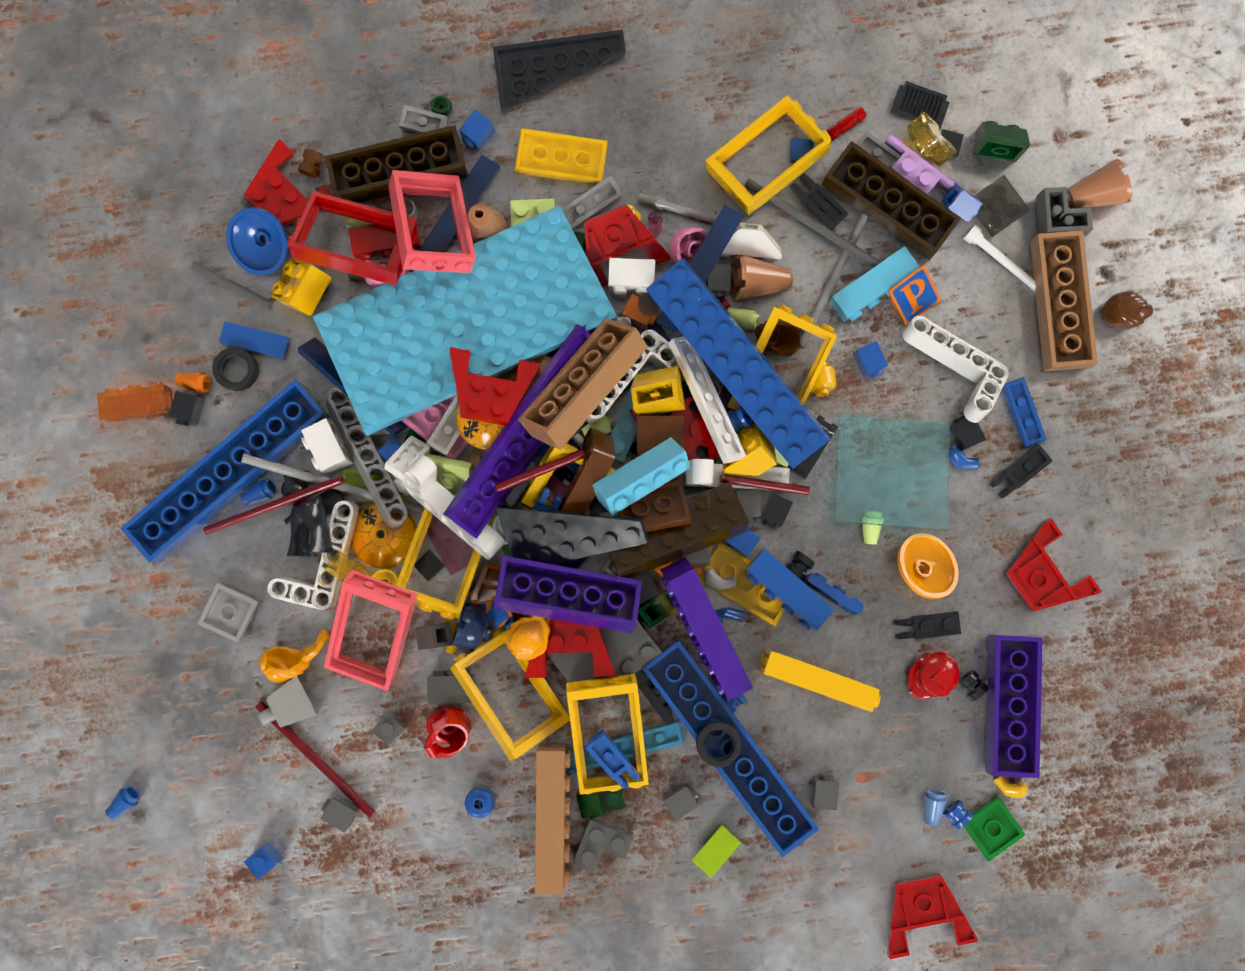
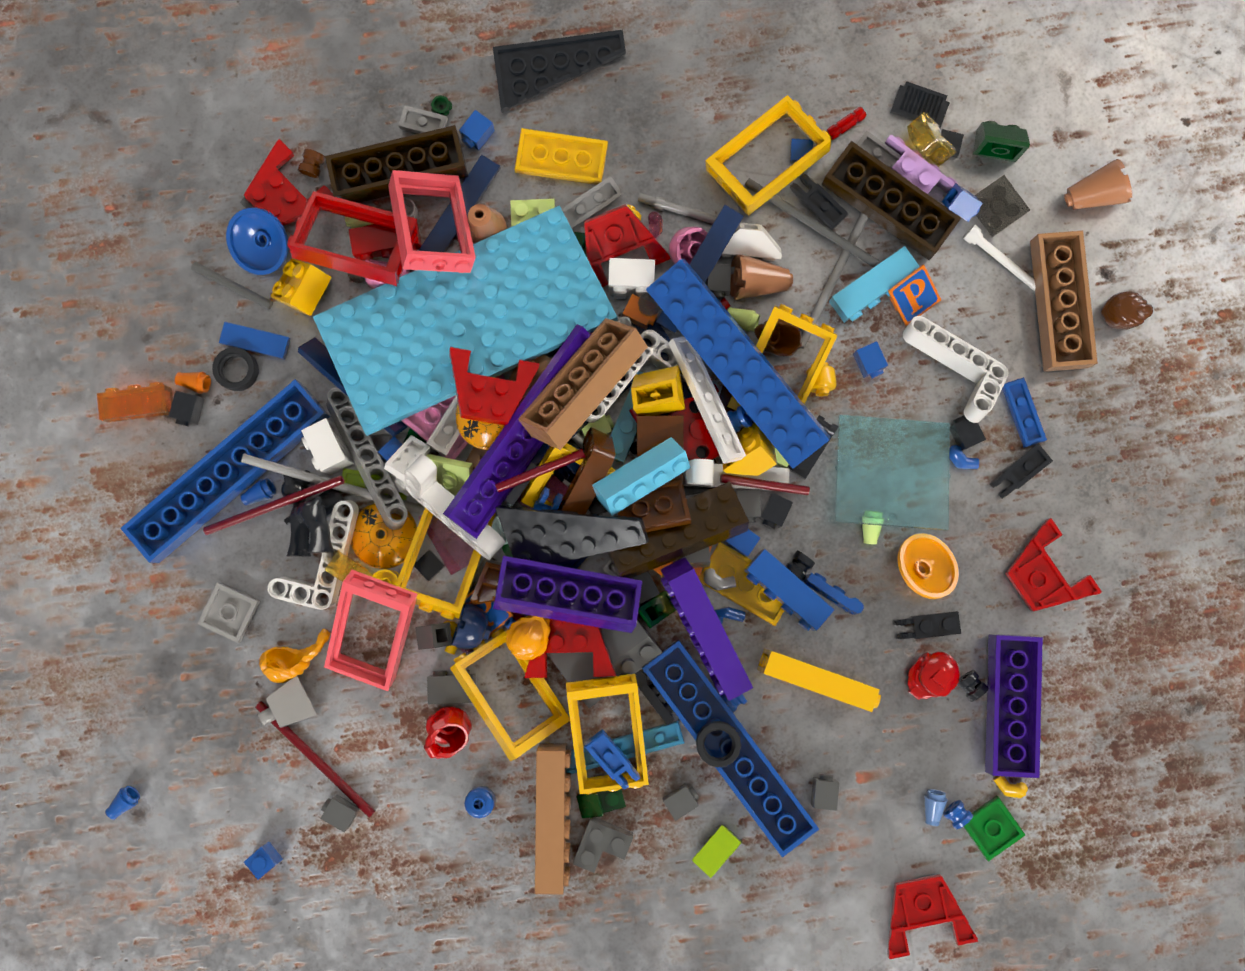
dark grey brick [371,711,408,746] -> none
dark grey brick [1036,187,1093,236] -> none

